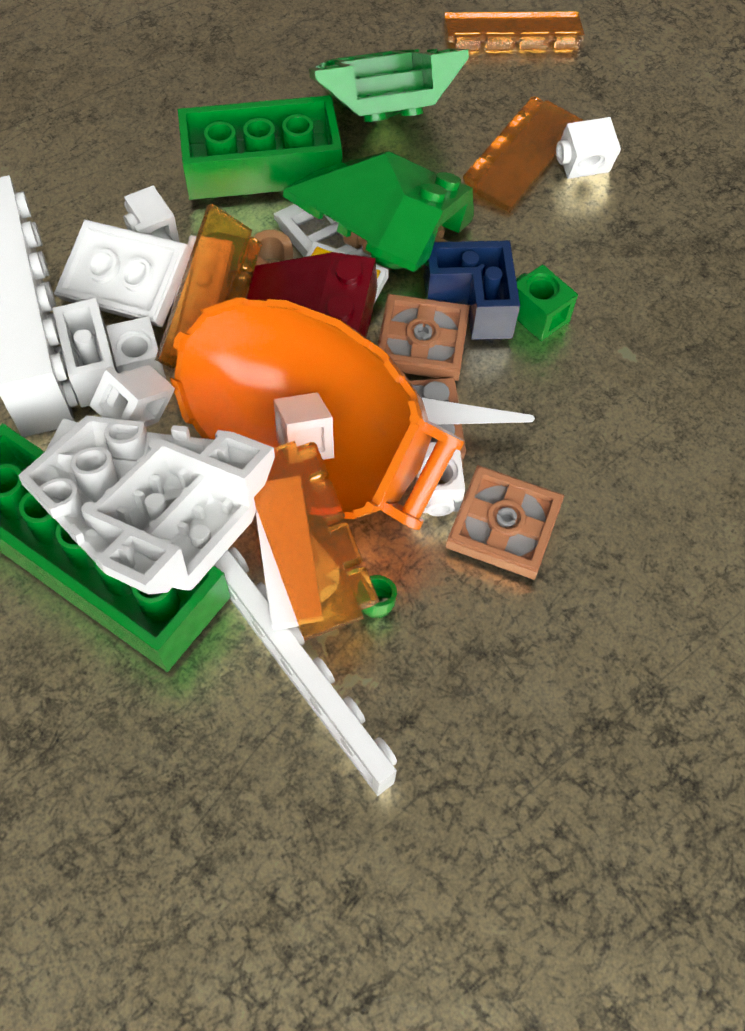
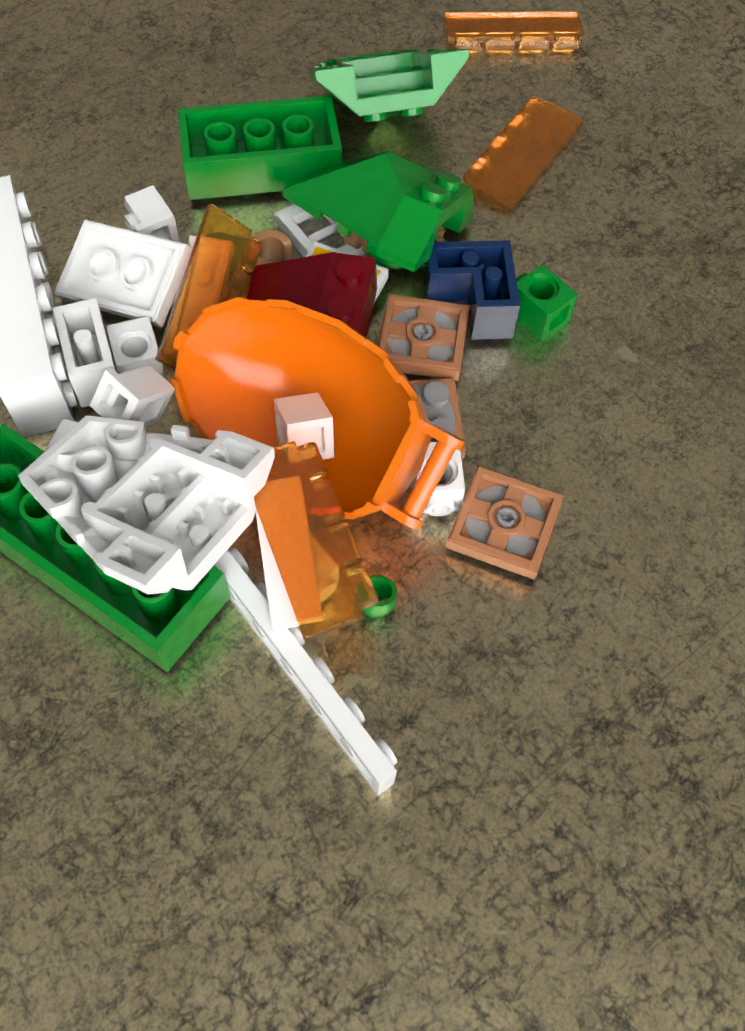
white sticker [422,398,535,425] -> none
white brick [556,117,621,179] -> none

